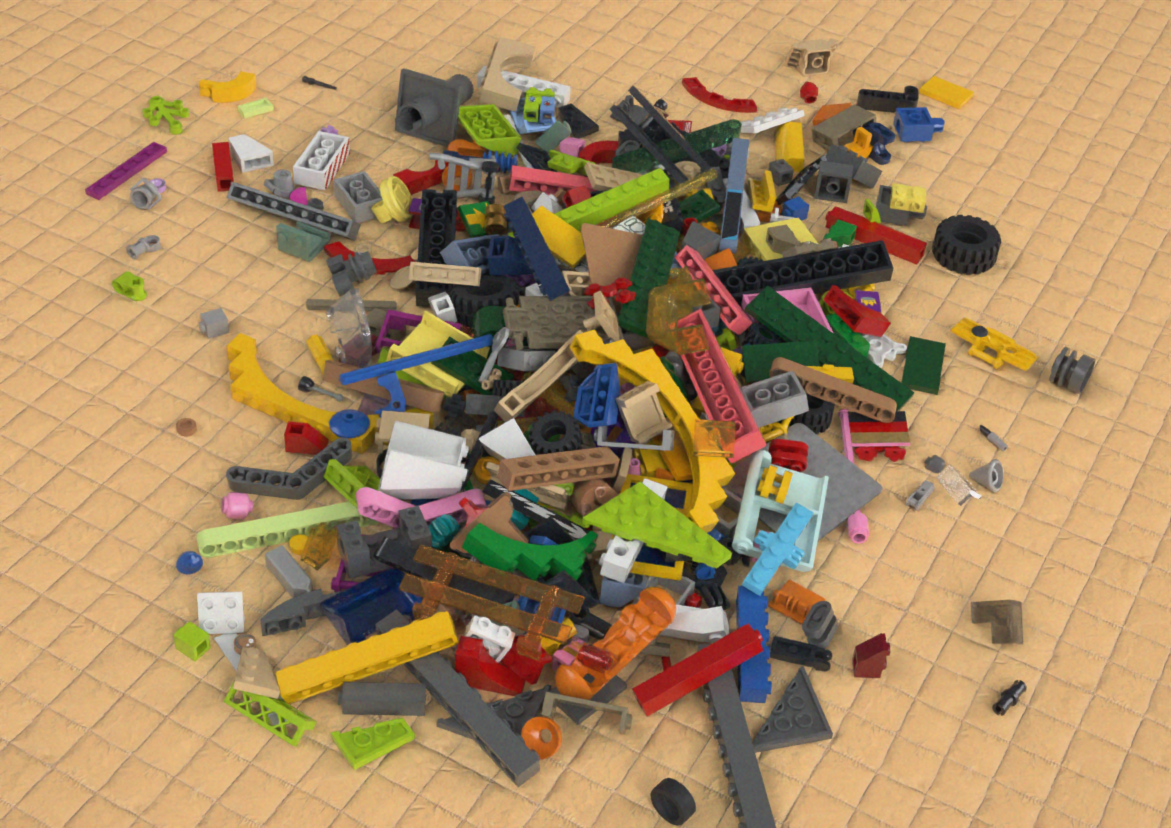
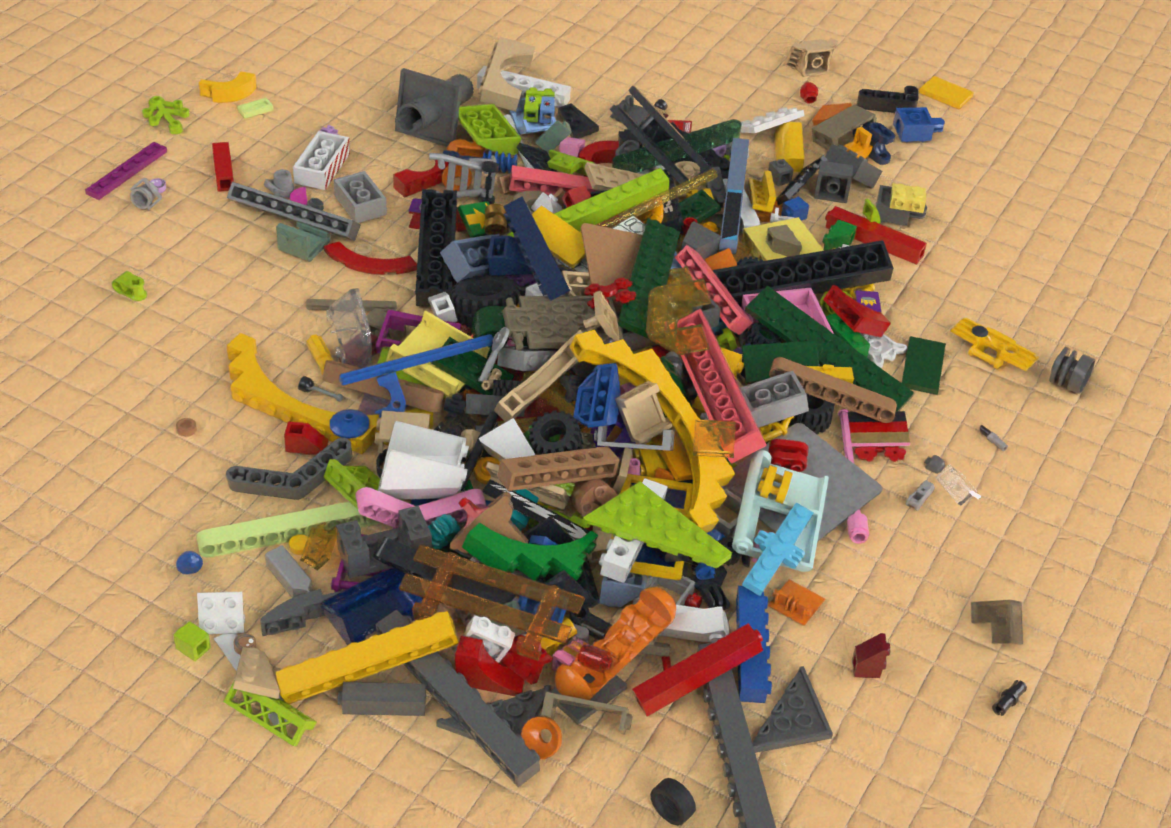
light grey connector [126,235,161,260] -> none
light grey brick [198,308,229,339] -> none
bright pink head [221,492,253,519] -> none
white slope [228,134,274,173] -> none
black piece [302,76,337,90] -> none
dark grey beam [326,251,377,297] -> none
lime wing [331,718,415,770] -> none
light yellow piece [371,176,413,223] -> none
tan piece [390,266,414,289] -> none
tan plate [409,262,481,286] -> none
red tile [682,77,757,113] -> none
black hinge [770,636,833,672] -> none
dark tan plate [782,238,838,258] -> none
dark grey brick [802,601,839,648] -> none
black tyre [932,215,1001,275] -> none
light grey hat [969,459,1004,493] -> none

